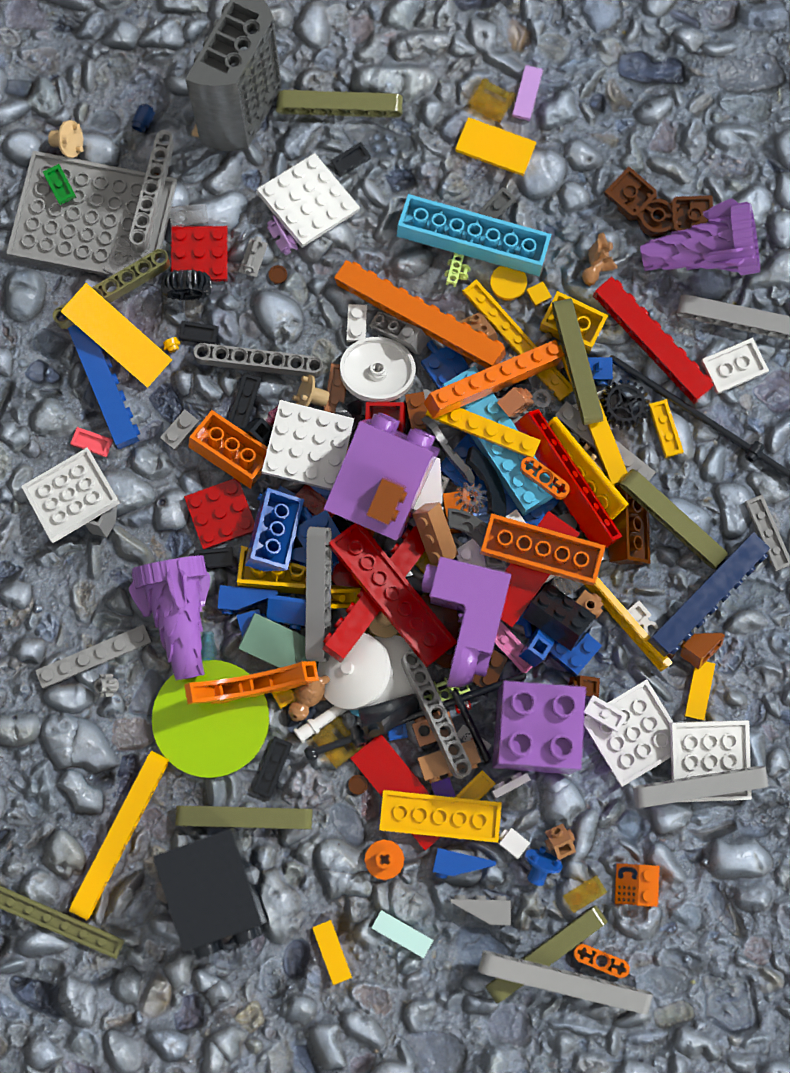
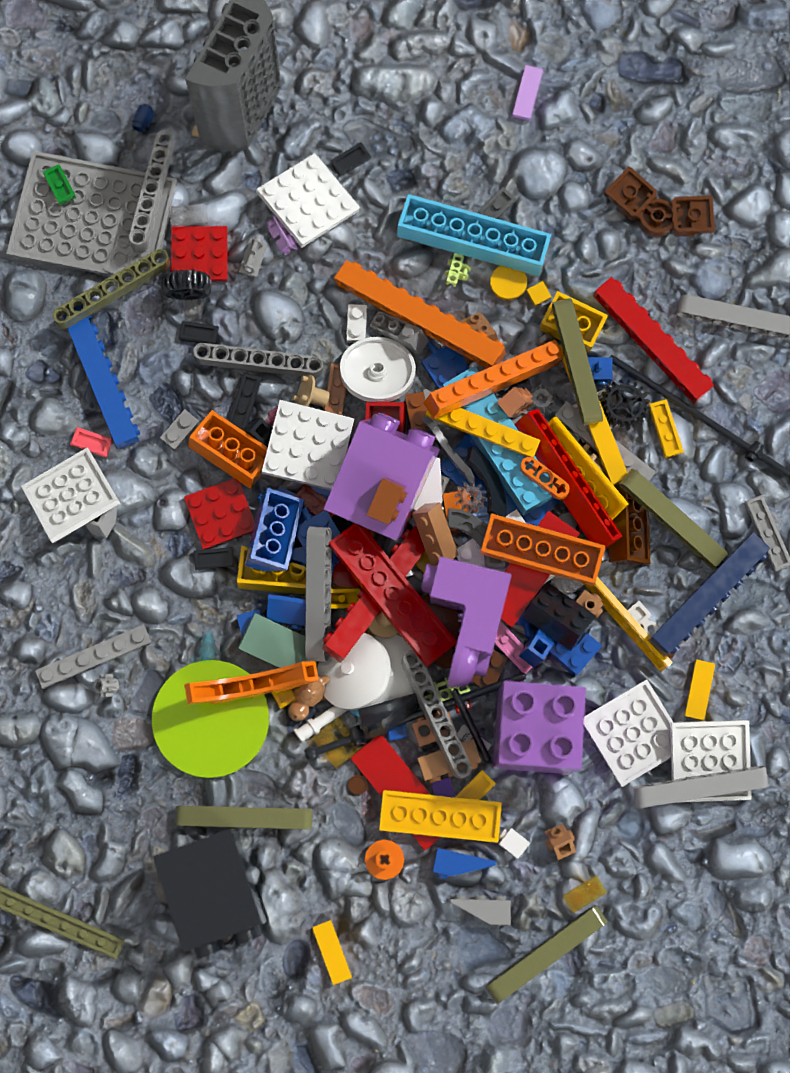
tan piece [48,120,83,158] -> none
yellow tile [61,283,172,388] -> none
yellow beam [69,751,169,920] -> none
medium lavender cone [129,555,210,680] -> none
yellow plate [163,337,180,353] -> none
blue slope [217,585,279,615] -> none
black tile [252,736,293,799] -> none
reddish brown piece [269,265,287,284] -> none
olive beam [276,90,403,118] -> none
black plate [335,400,365,433] -> none
light aqua tile [372,910,433,958] -> none
yellow tile [455,117,537,177] -> none
yellow tile [462,279,573,402] -> none
clear yellow plate [469,77,516,123] -> none
light grey beam [478,950,653,1014] -> none
white plate [491,772,531,799] -> none
blue piece [524,846,563,886] -> none
reddish brown bracket [568,675,600,698] -> none
orange beam [573,944,630,978] -> none
medium nougat animal [582,232,618,286] -> none
white plate [584,695,627,732] -> none
orange slope [615,863,659,907] -> none
medium lavender cone [640,198,760,276] -> none
dark orange slope [680,633,725,669] -> none
white plate [701,338,769,394] -> none

